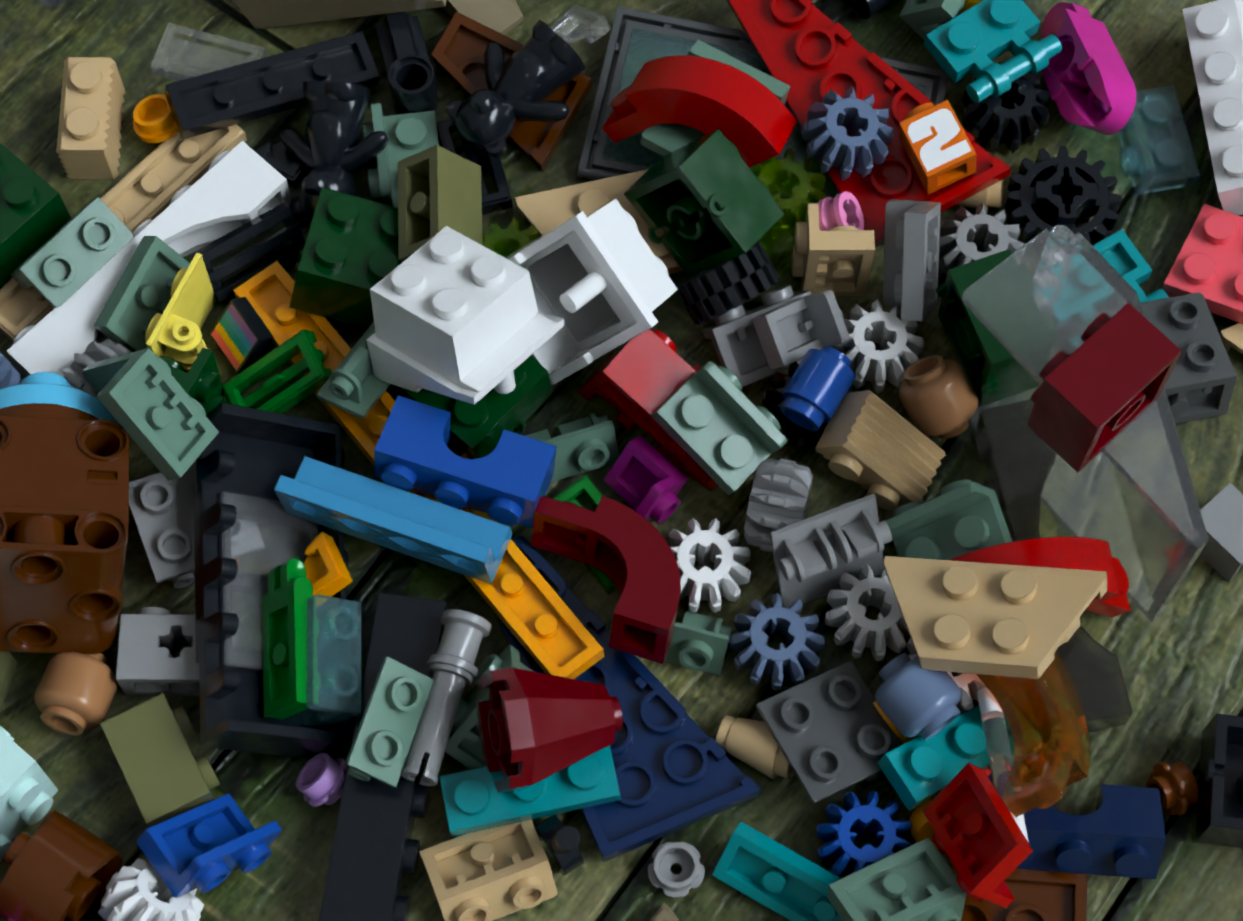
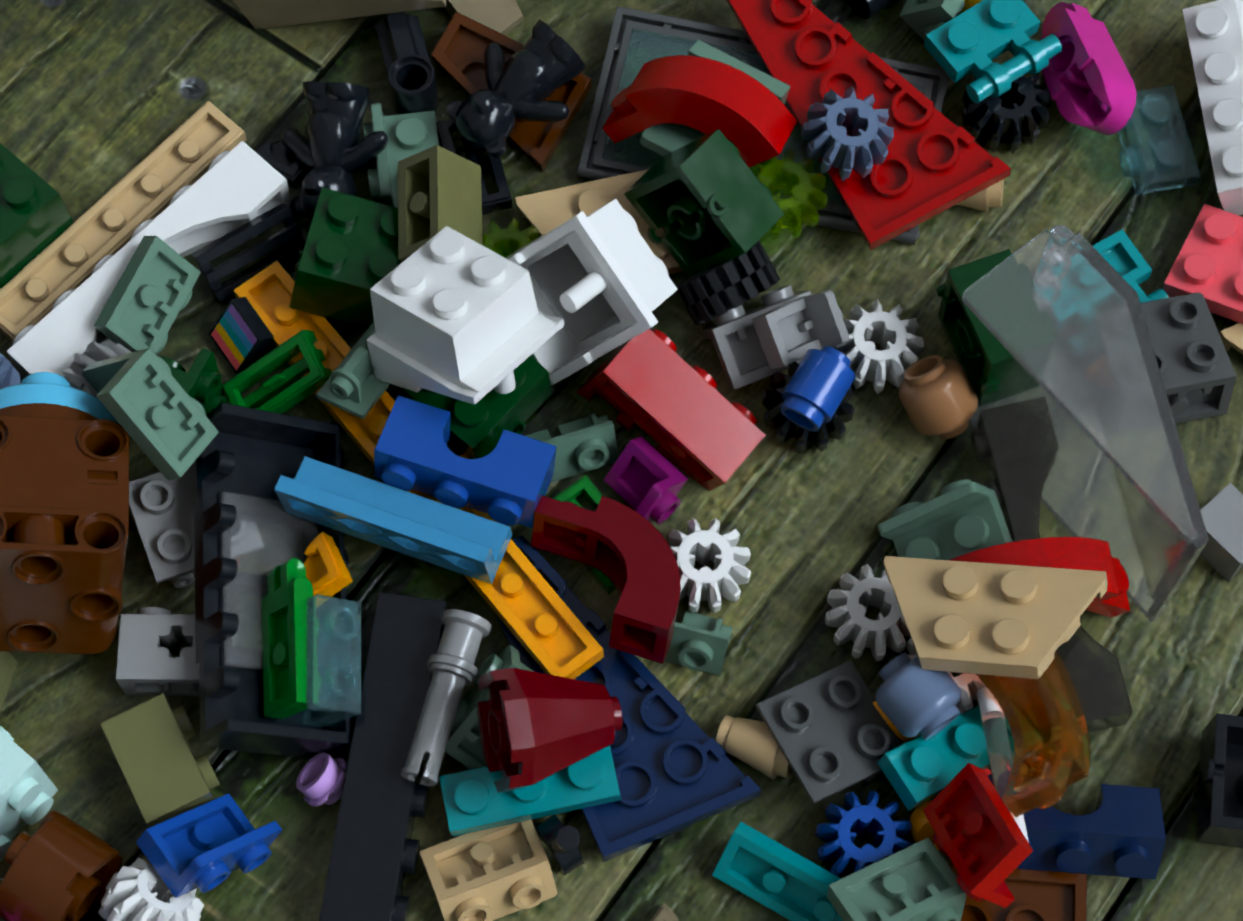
sand green bracket [10,197,133,308] -> none
medium nougat head [33,652,118,736] -> none
tan brick [56,57,126,180] -> none
light orange plate [133,94,179,143] -> none
light yellow hinge [145,253,217,373] -> none
clear tile [151,23,267,81] -> none
black plate [165,31,380,139] -> none
sand green hinge [345,656,434,787] -> none
clear tile [550,5,611,44] -> none
light grey plate [648,842,705,898] -> none
sand green bracket [651,361,787,495] -> none
sand blue gear [728,593,825,691] -> none
light grey gear [744,458,813,553] -> none
light grey hinge [770,493,892,609] -> none
tan bracket [791,203,875,296] -> none
tan brick [815,390,946,510] -> none
bright pink bush [818,191,864,231] -> none
light grey bracket [883,199,941,321] -> none
brick [899,100,977,195] -> none
light grey gear [938,203,1025,275] -> none
black gear [1004,146,1122,259] -> none
dark red brick [1026,303,1182,473] -> none
dark orange plate [1146,761,1199,816] -> none

